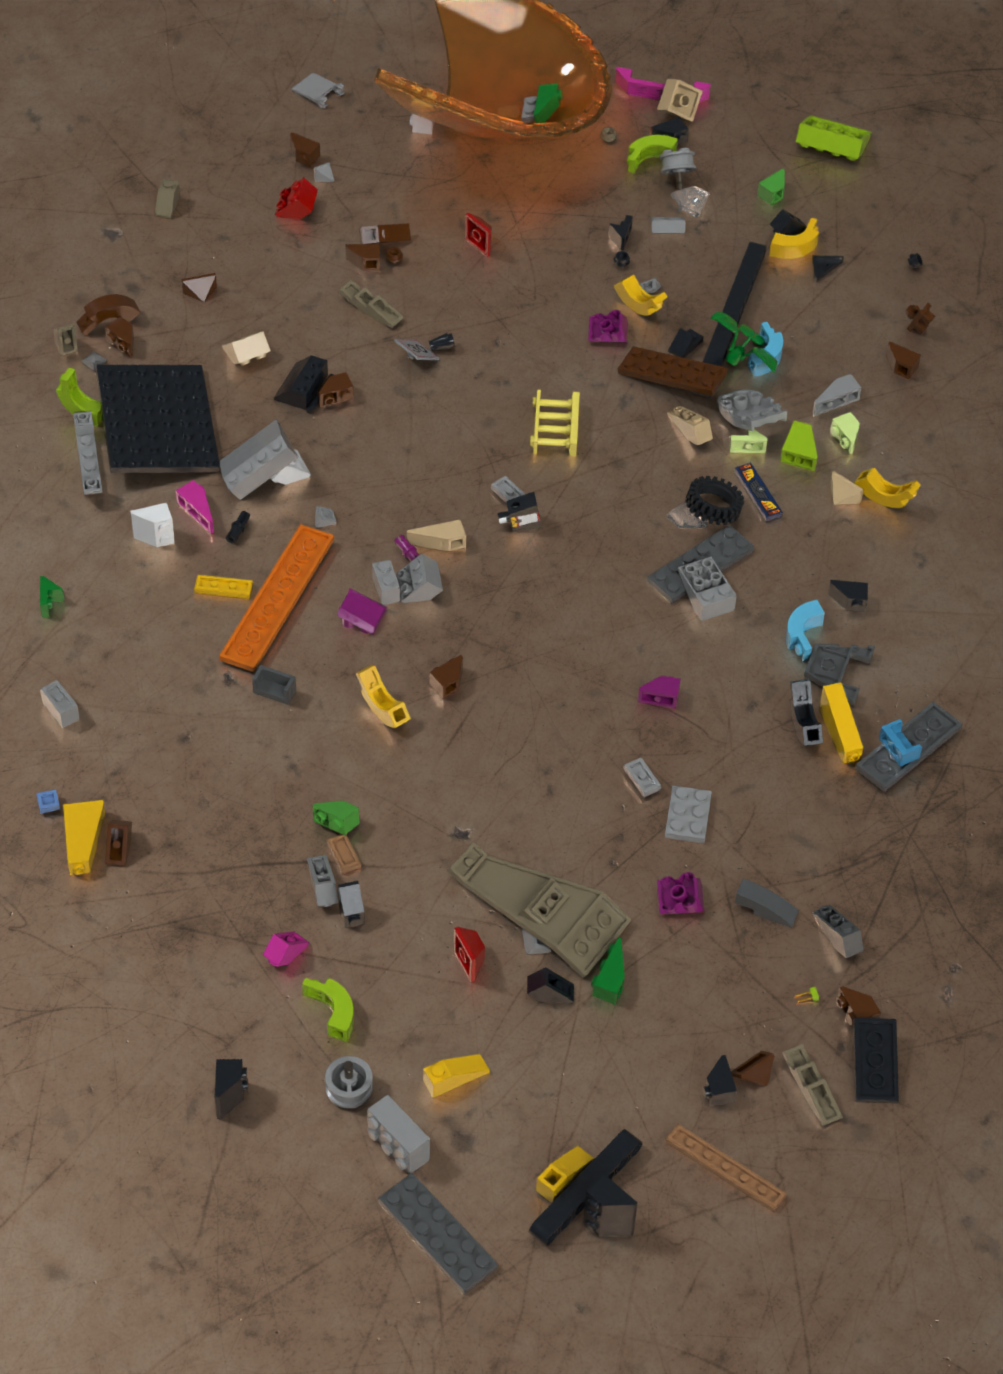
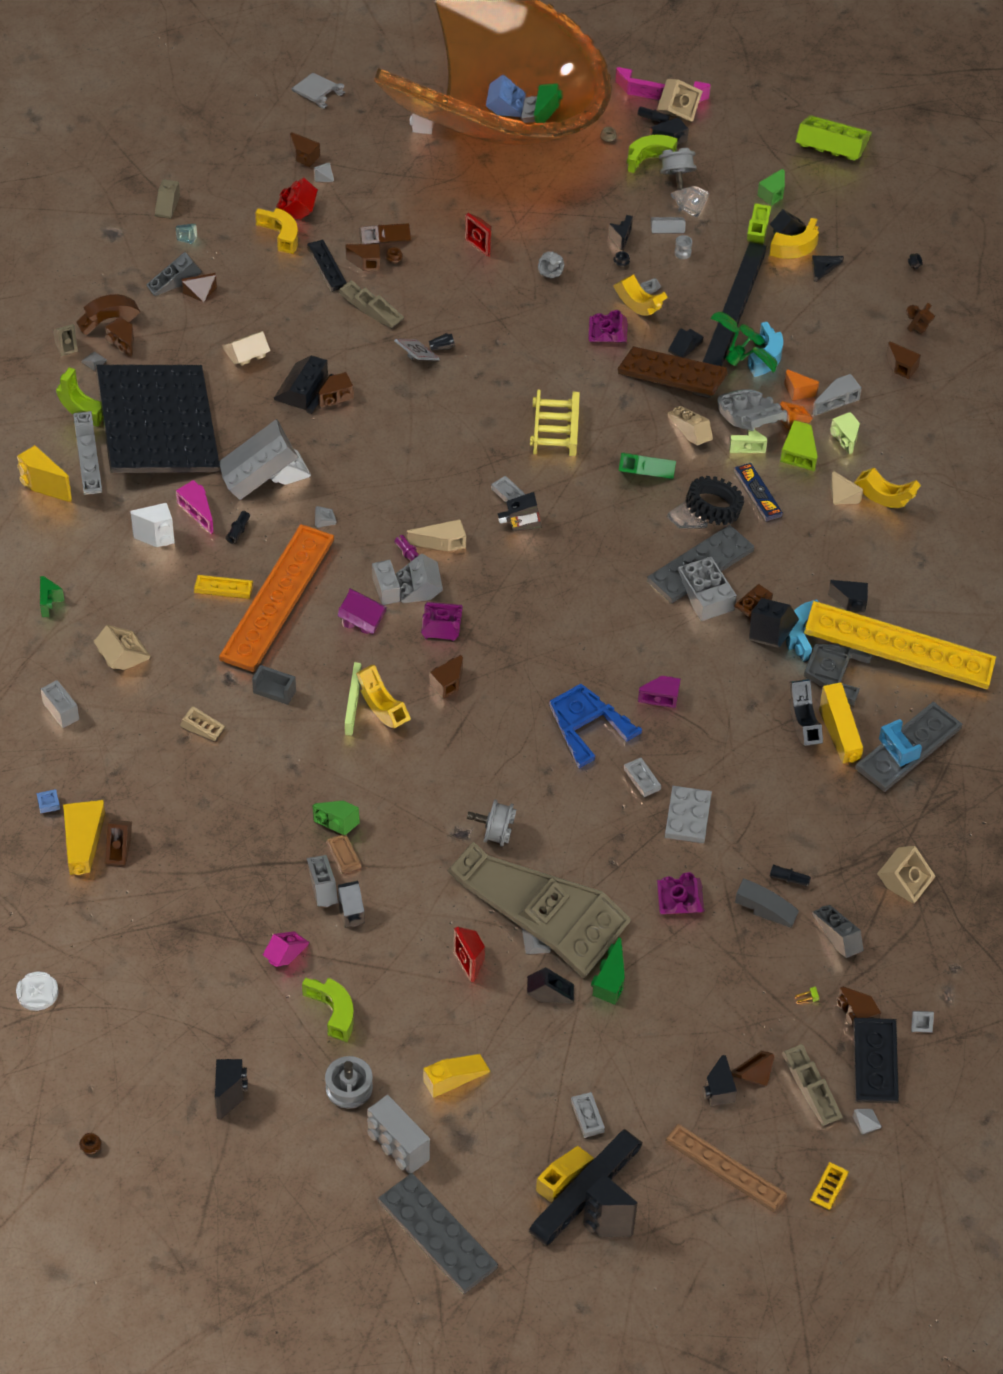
none -> white tile [16,971,59,1011]
none -> yellow slope [17,445,72,502]
none -> reddish brown plate [79,1133,102,1154]
none -> tan slope [94,625,151,670]
none -> dark grey slope [146,252,202,296]
none -> clear light blue slope [176,224,197,244]
none -> tan slope [180,706,226,741]
none -> yellow arch [255,208,298,254]
none -> black tile [307,239,347,292]
none -> yellowish green tile [345,662,362,736]
none -> magenta slope [421,602,463,642]
none -> light grey wheel [467,799,517,847]
none -> medium blue slope [486,75,526,117]
none -> light grey piece [538,251,564,278]
none -> blue wing [549,684,642,769]
none -> light grey plate [571,1092,605,1138]
none -> green slope [618,452,676,479]
none -> black axle [637,106,670,123]
none -> light grey wheel [675,235,692,259]
none -> reddish brown slope [734,584,773,617]
none -> lime arch [747,204,771,244]
none -> black slope [749,598,799,648]
none -> black axle [770,864,811,887]
none -> orange slope [780,401,813,431]
none -> orange slope [784,369,819,401]
none -> yellow plate [804,601,996,690]
none -> yellow slope [810,1162,849,1211]
none -> light grey slope [853,1109,882,1135]
none -> tan slope [877,846,936,903]
none -> light grey slope [911,1011,934,1032]

